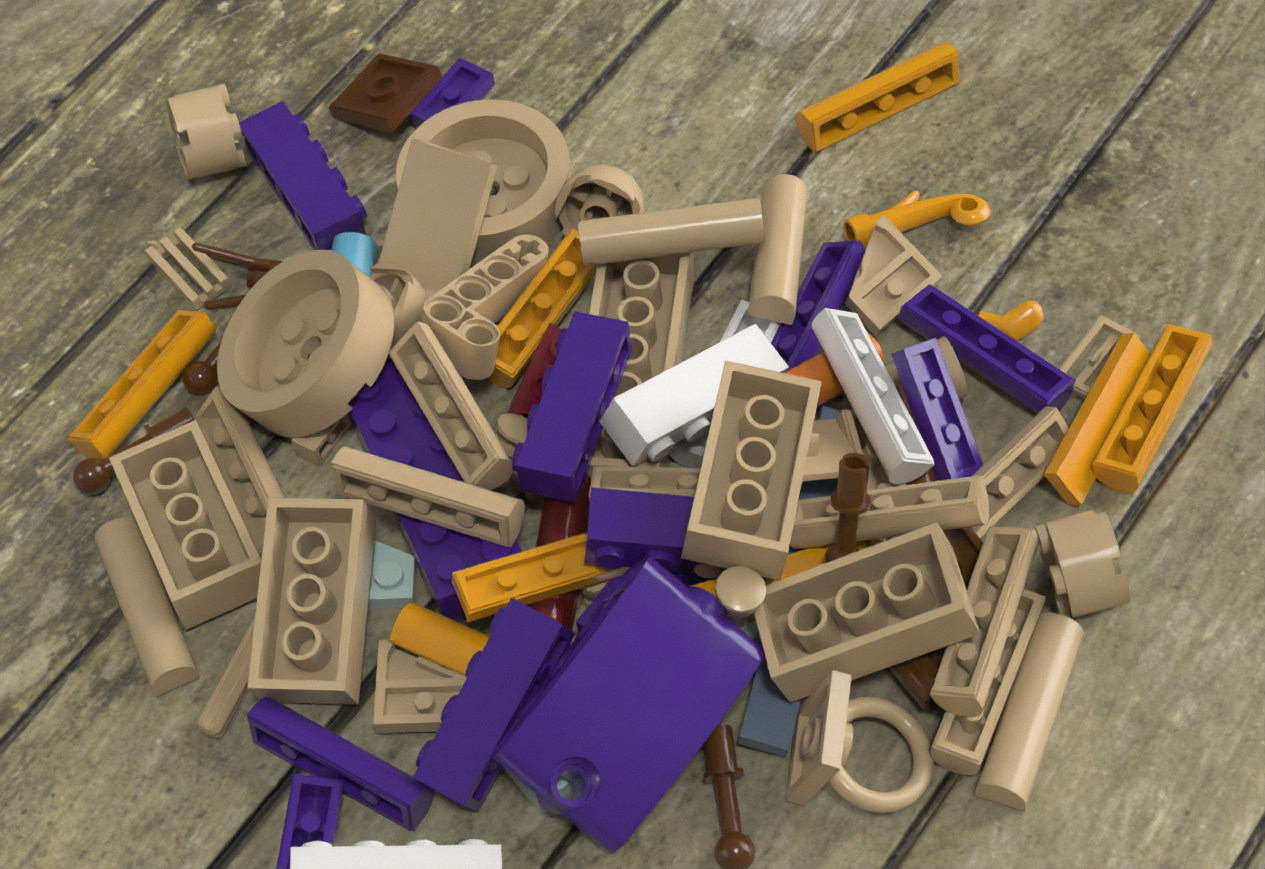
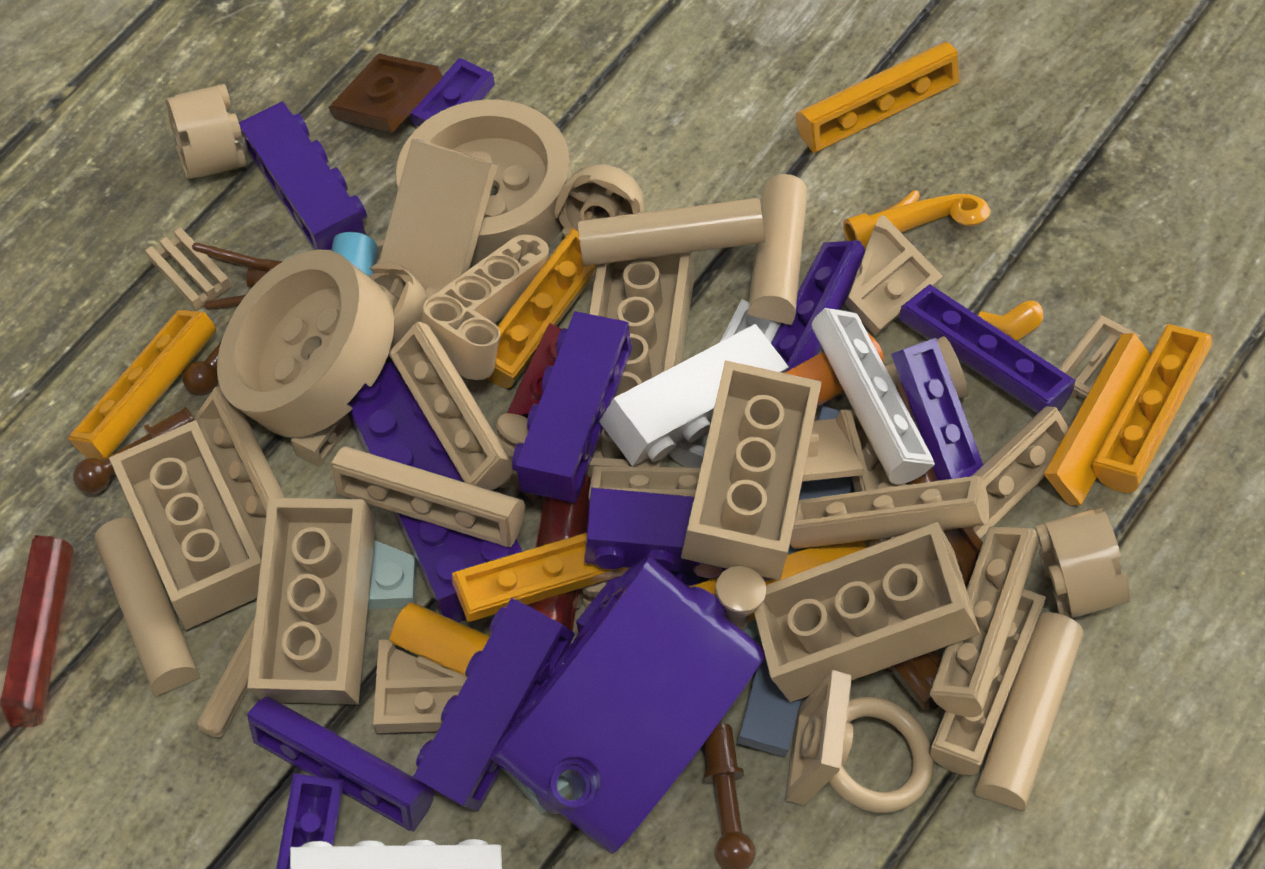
reddish brown pin [824,453,871,564] -> none
none -> clear red brick [0,535,74,727]

